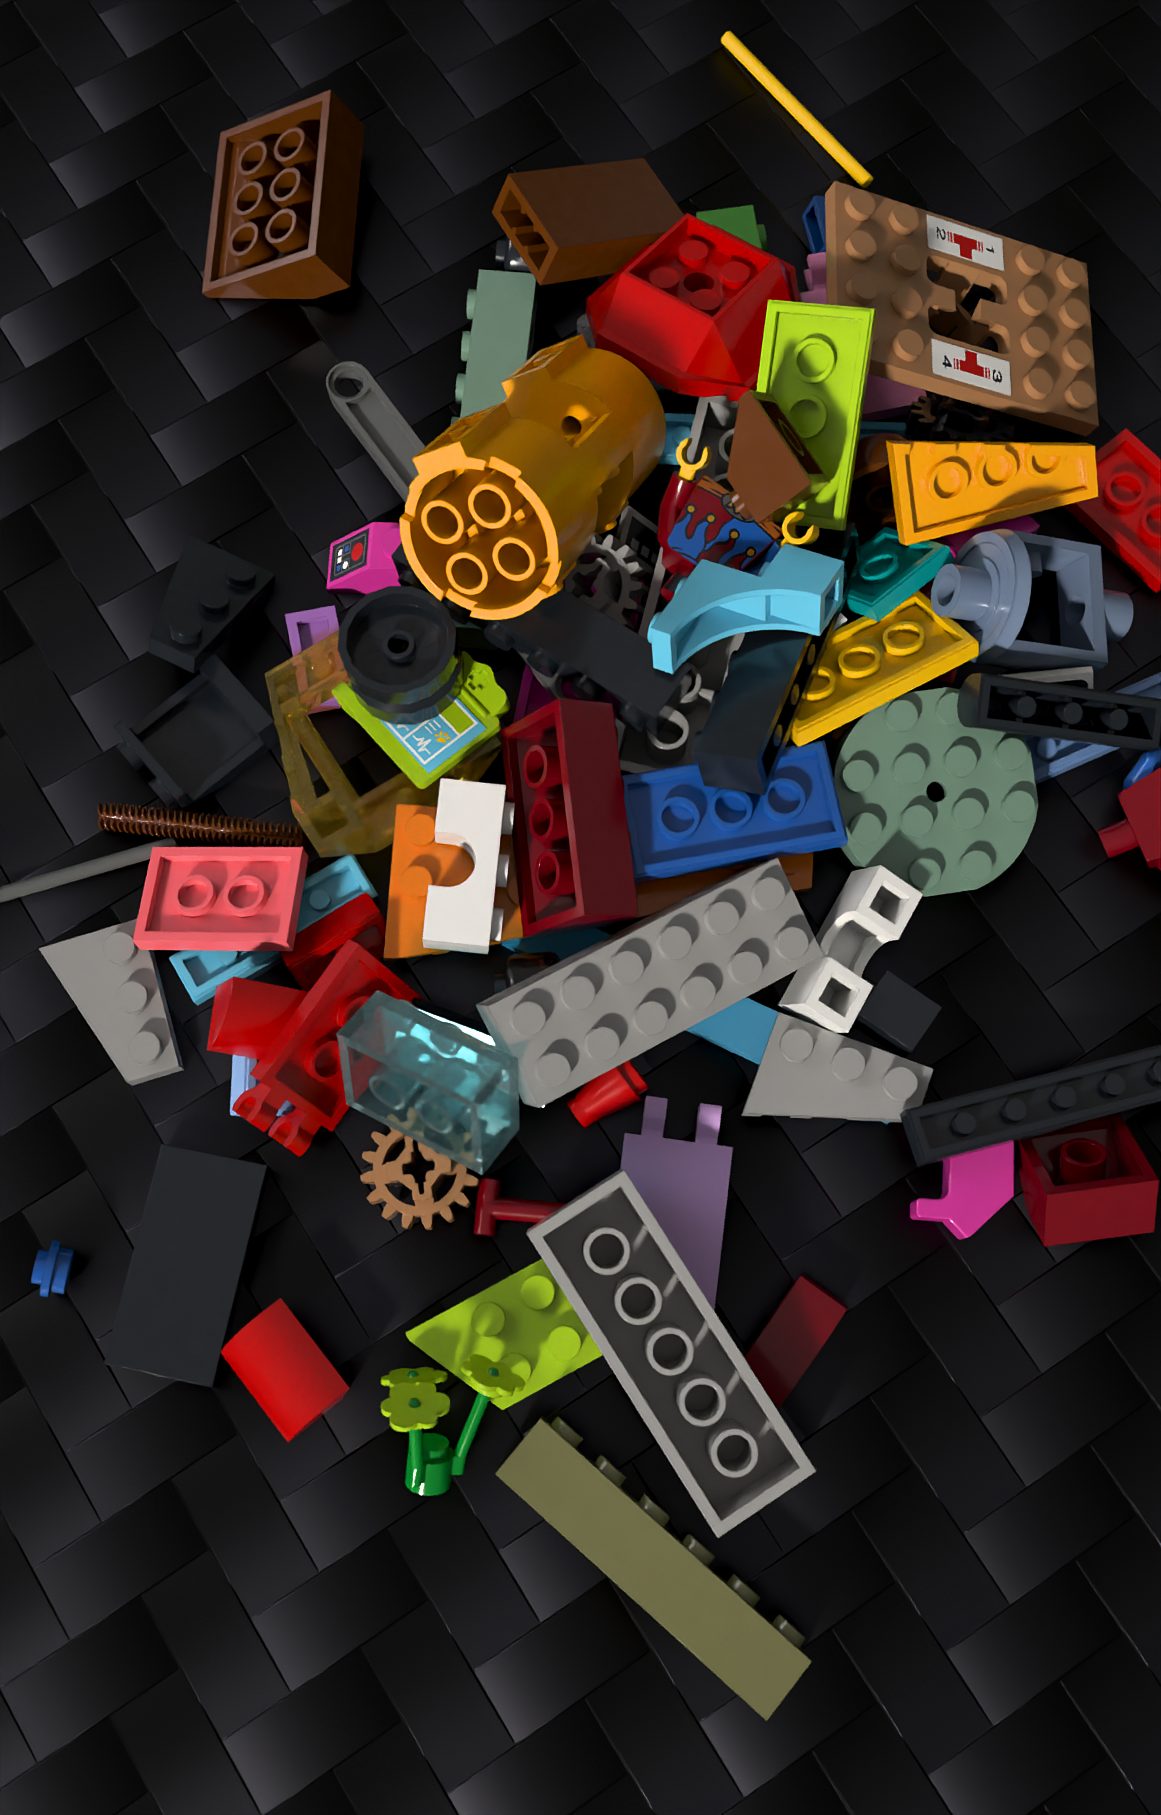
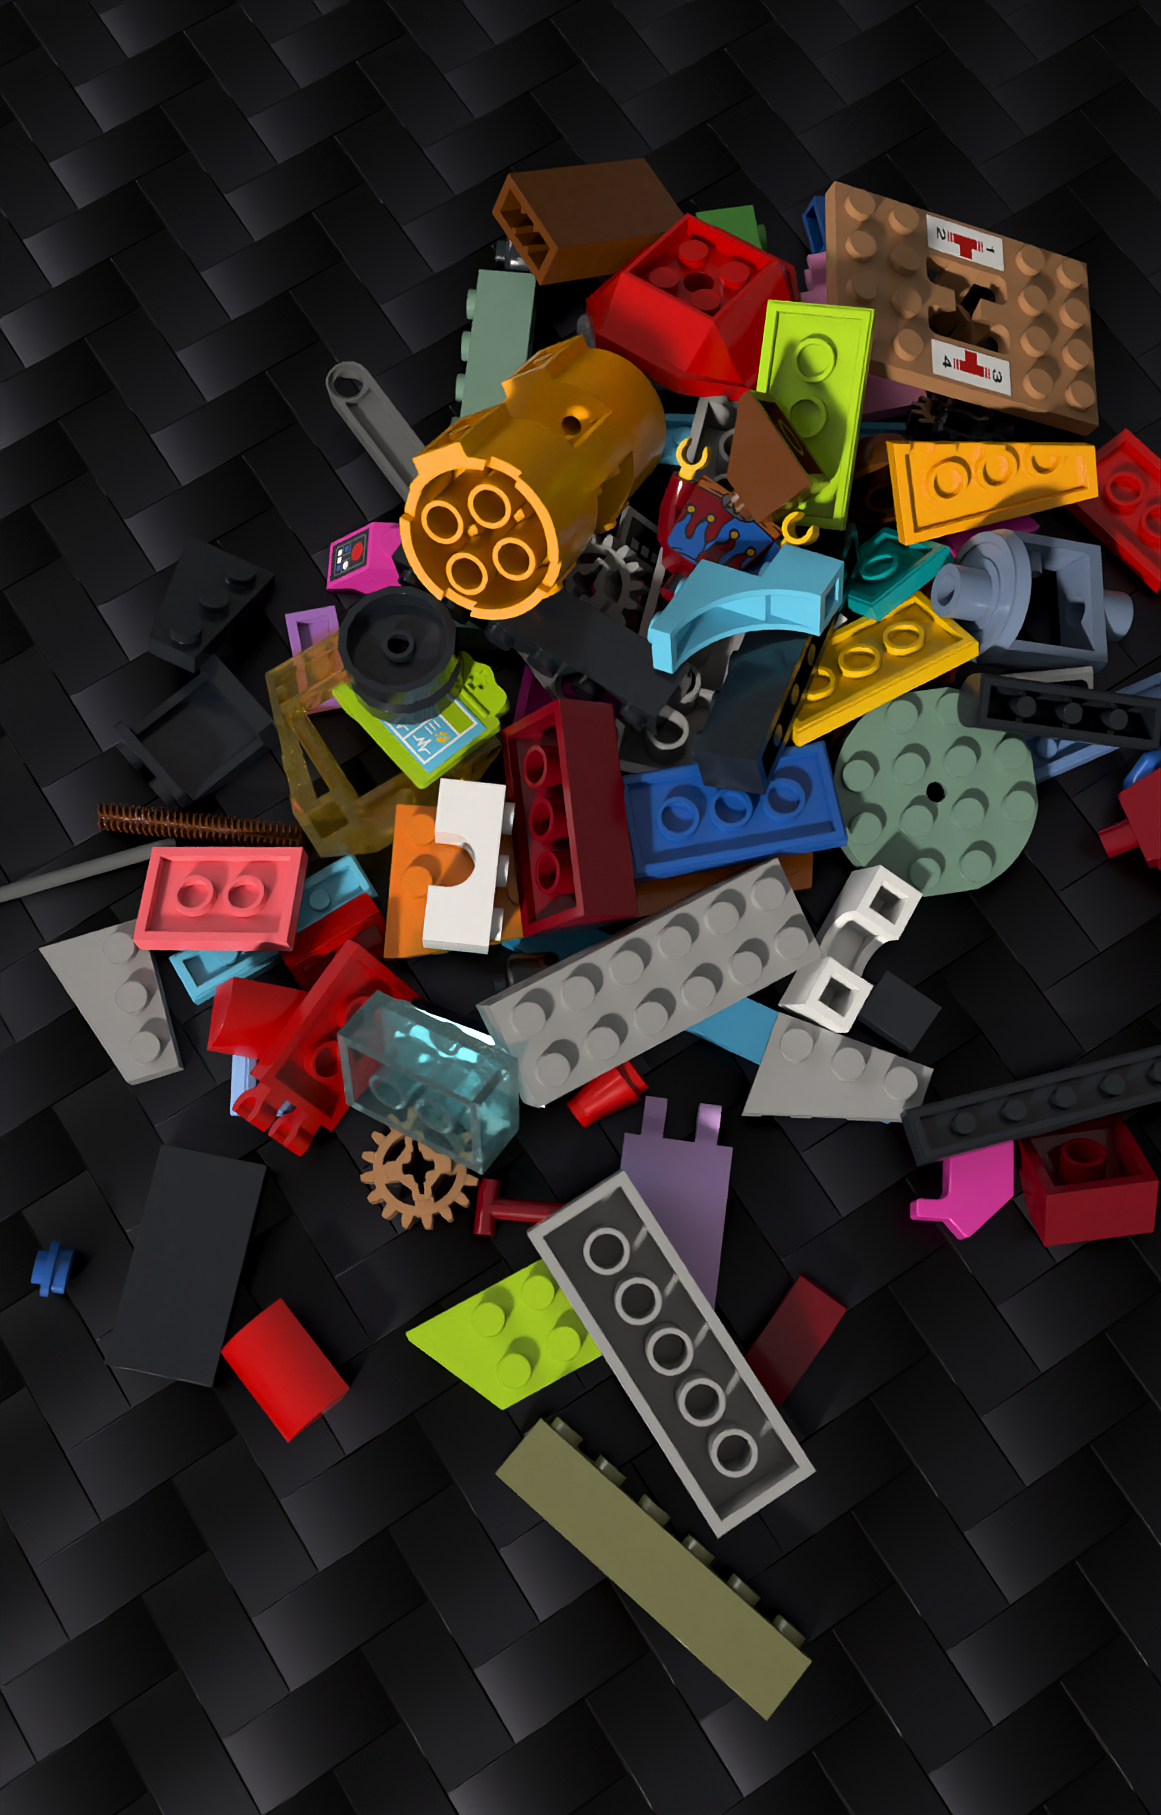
reddish brown slope [202,90,365,299] -> none
plant [381,1354,525,1496] -> none
yellow axle [721,31,873,188] -> none

